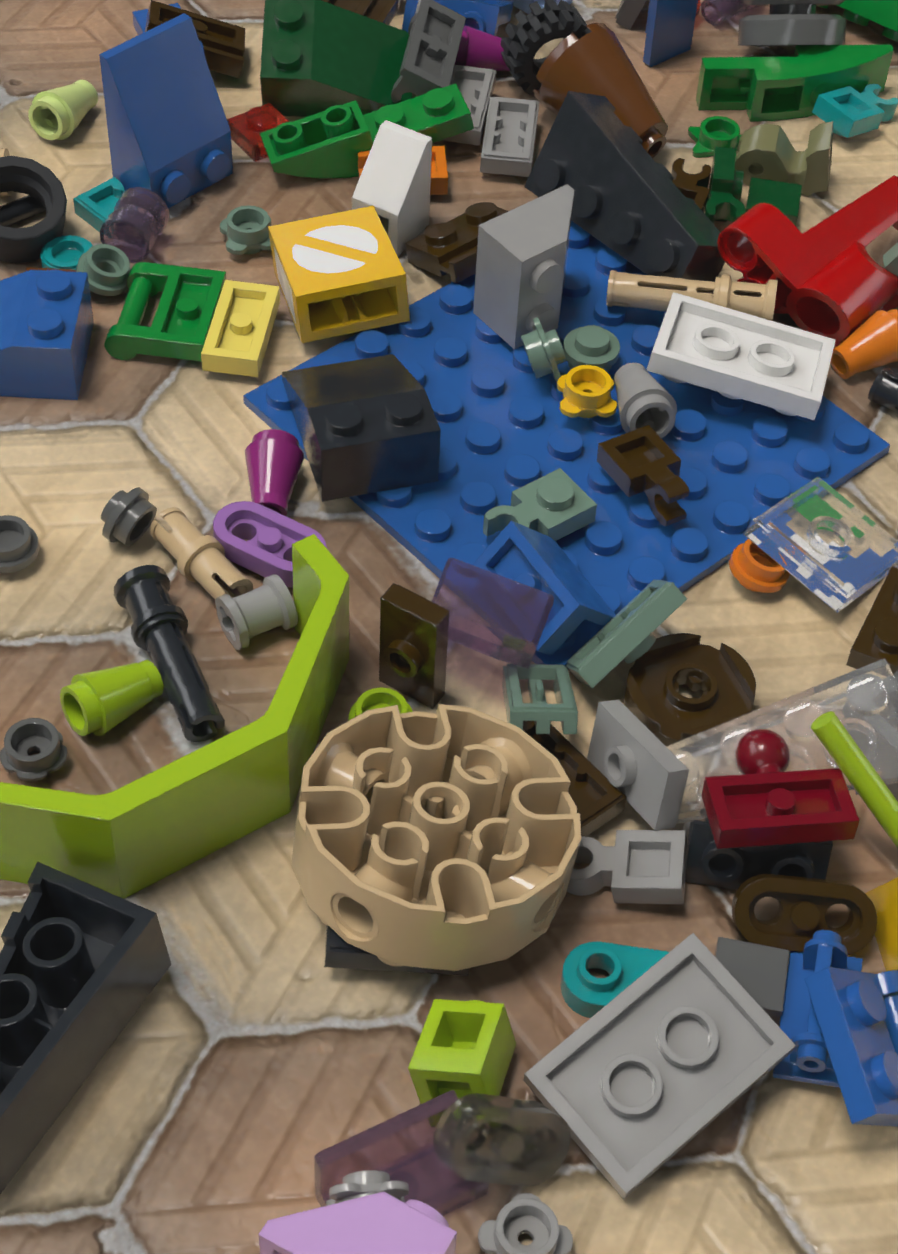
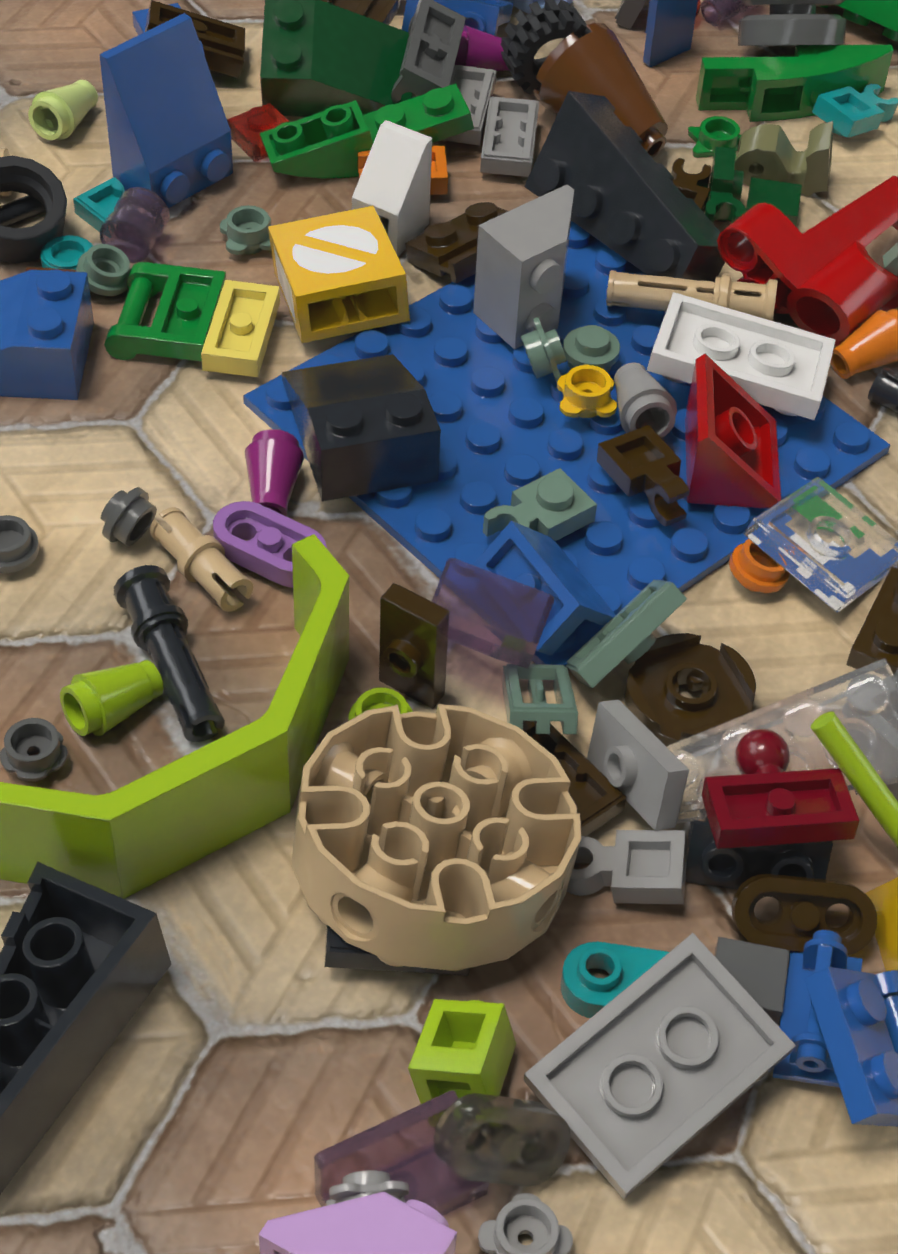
light grey bush [215,574,298,650] -> none
none -> red slope [685,353,781,509]

